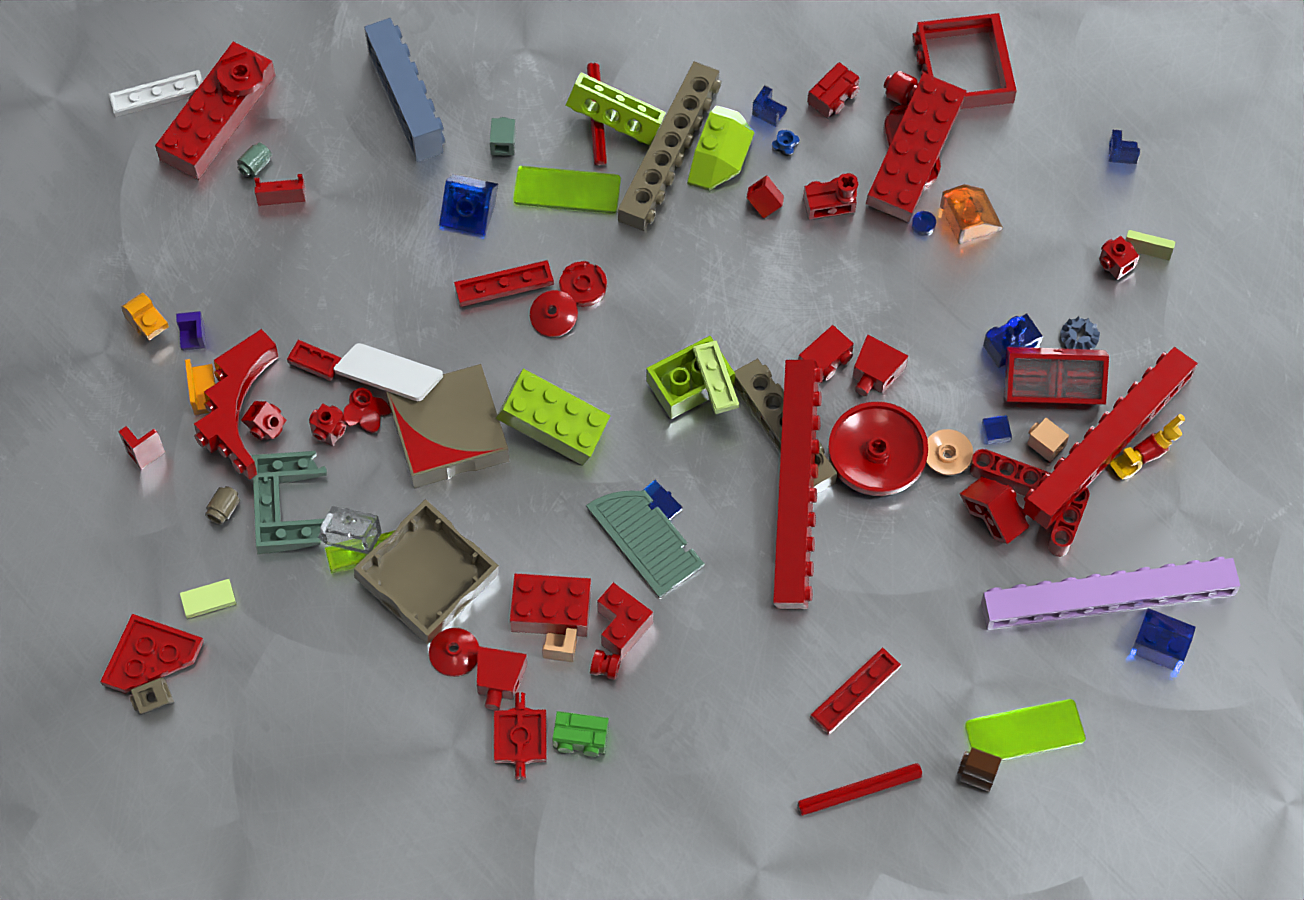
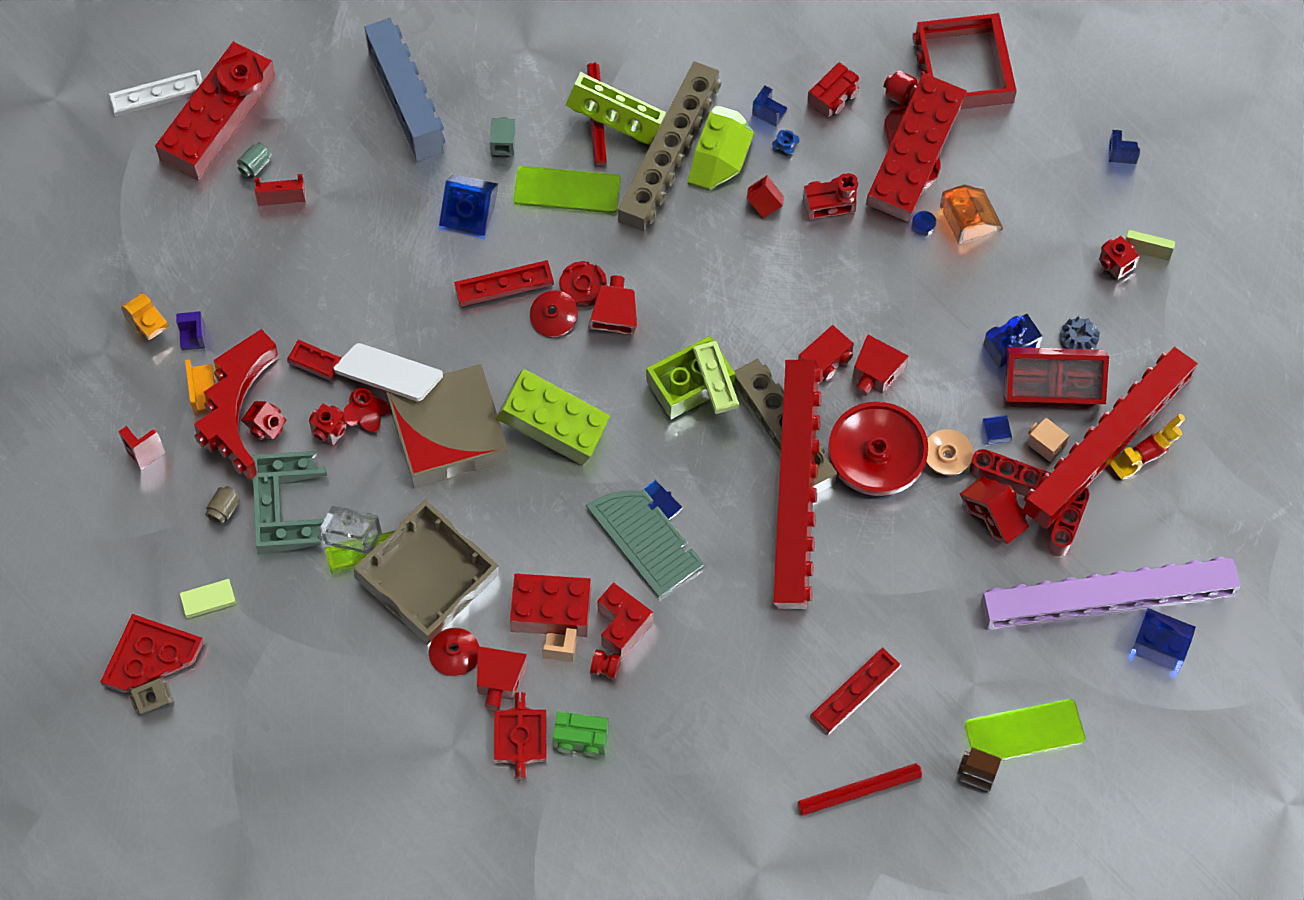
none -> red torso [588,275,637,335]

